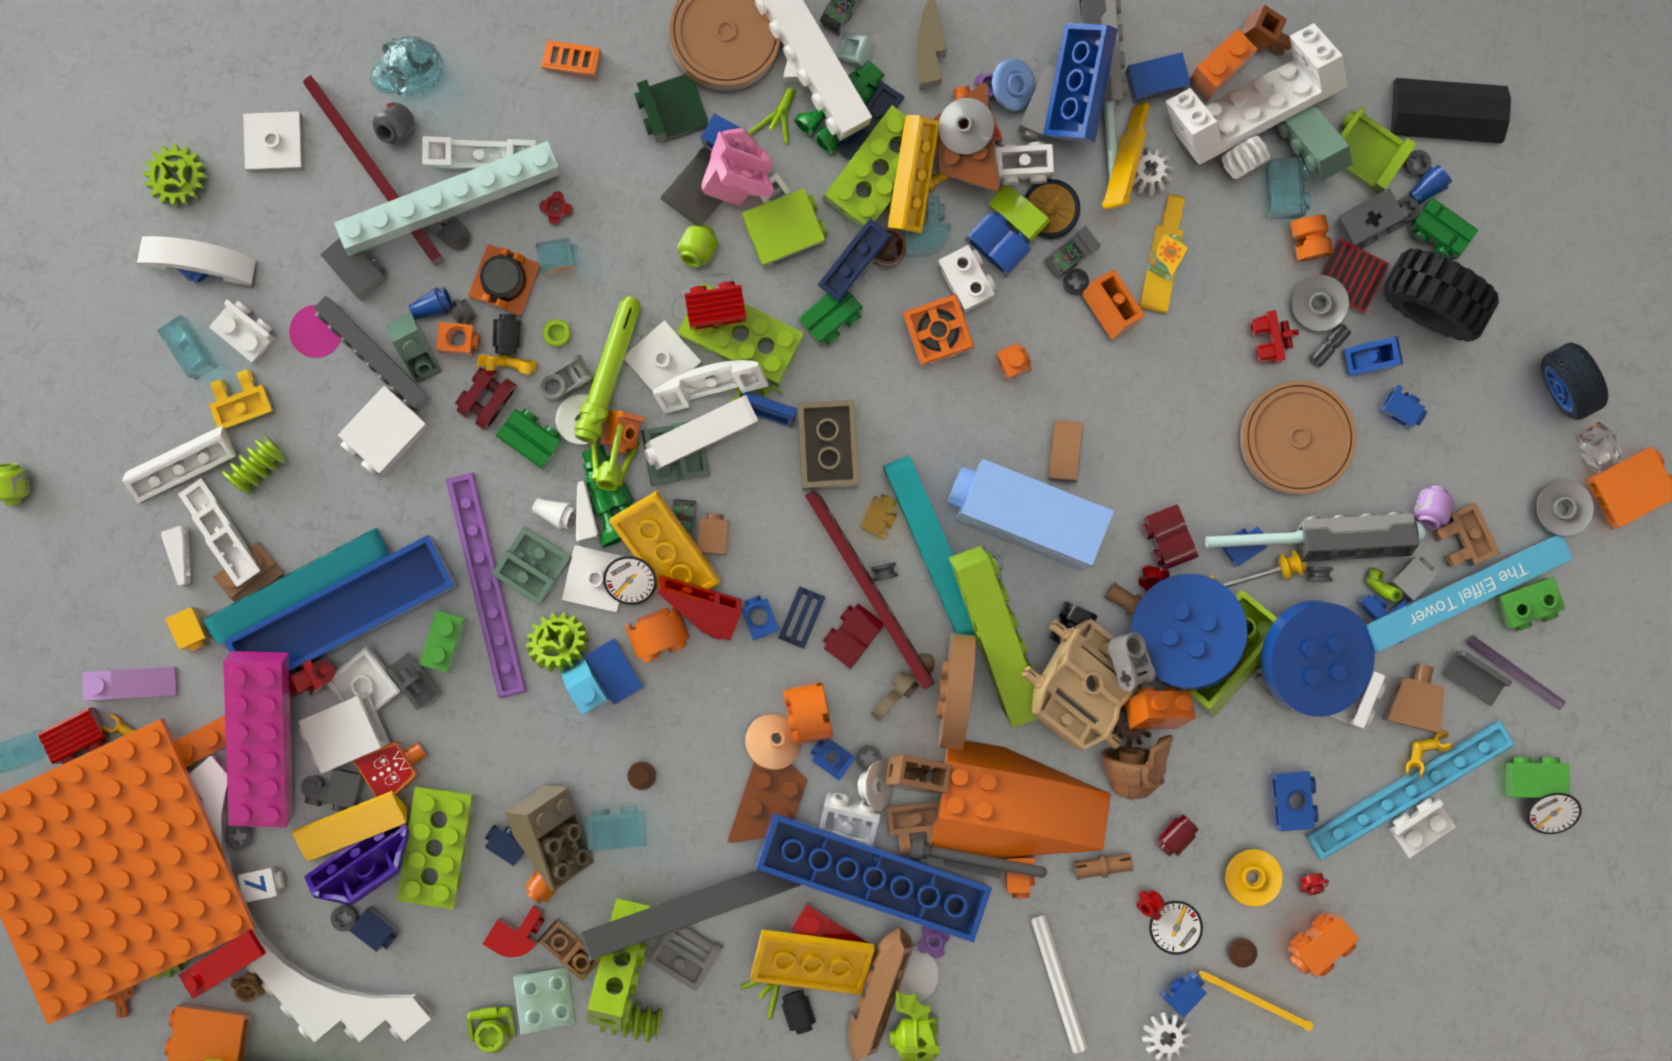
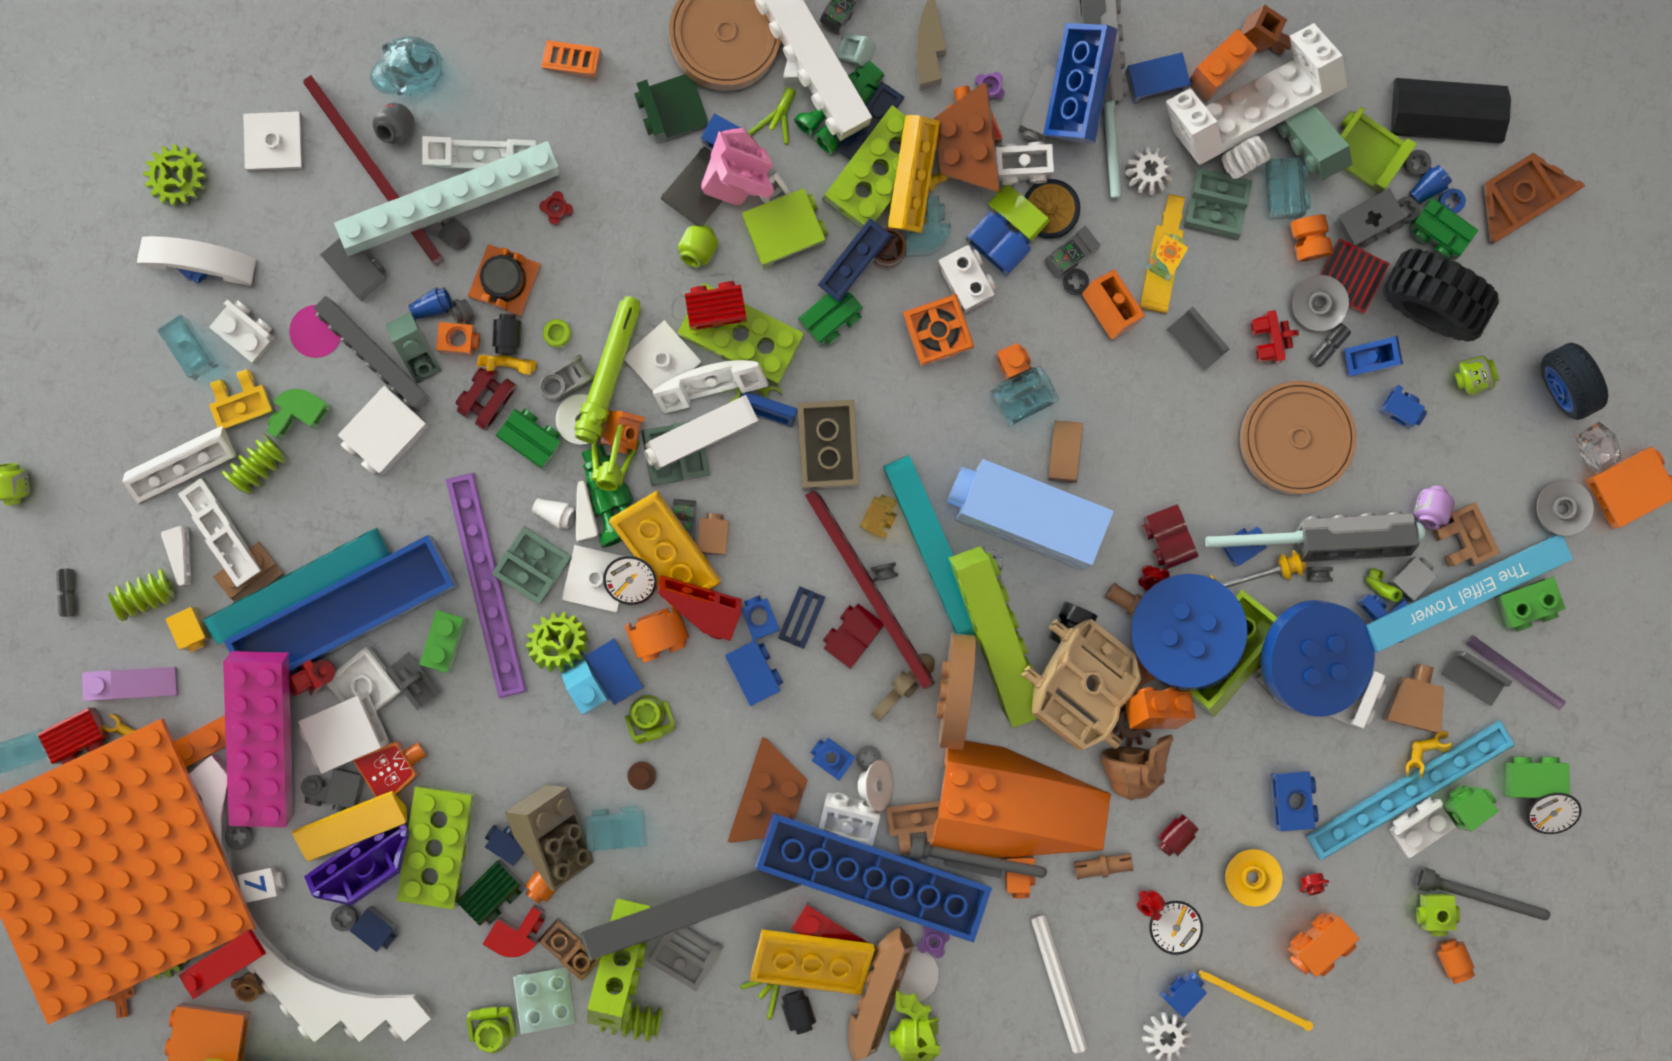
clear light blue brick [536,237,580,275] -> none
light nougat dish [745,714,801,770] -> none
orange brick [783,682,833,745] -> none
medium nougat torso [885,755,951,793] -> none
light grey dish [938,98,995,155] -> none
light blue wheel [992,58,1036,111] -> none
yellow piece [1102,102,1150,210] -> none
light grey piece [1108,632,1156,691] -> none
reddish brown plate [1228,938,1257,968] -> none
none -> dark grey piece [56,568,76,617]
none -> lime piece [108,569,175,621]
none -> bright green brick [266,389,331,440]
none -> dark green brick [456,859,524,926]
none -> lime piece [625,695,676,744]
none -> blue brick [725,640,783,706]
none -> clear light blue brick [991,366,1060,426]
none -> dark grey panel [1167,307,1229,371]
none -> sand green slope [1184,168,1253,239]
none -> dark grey piece [1416,867,1550,920]
none -> lime brick [1416,893,1460,936]
none -> orange brick [1437,938,1475,984]
none -> blue bush [1438,188,1466,214]
none -> bright green brick [1443,785,1499,832]
none -> lime head [1454,355,1499,396]
none -> dark orange wing [1483,153,1585,244]

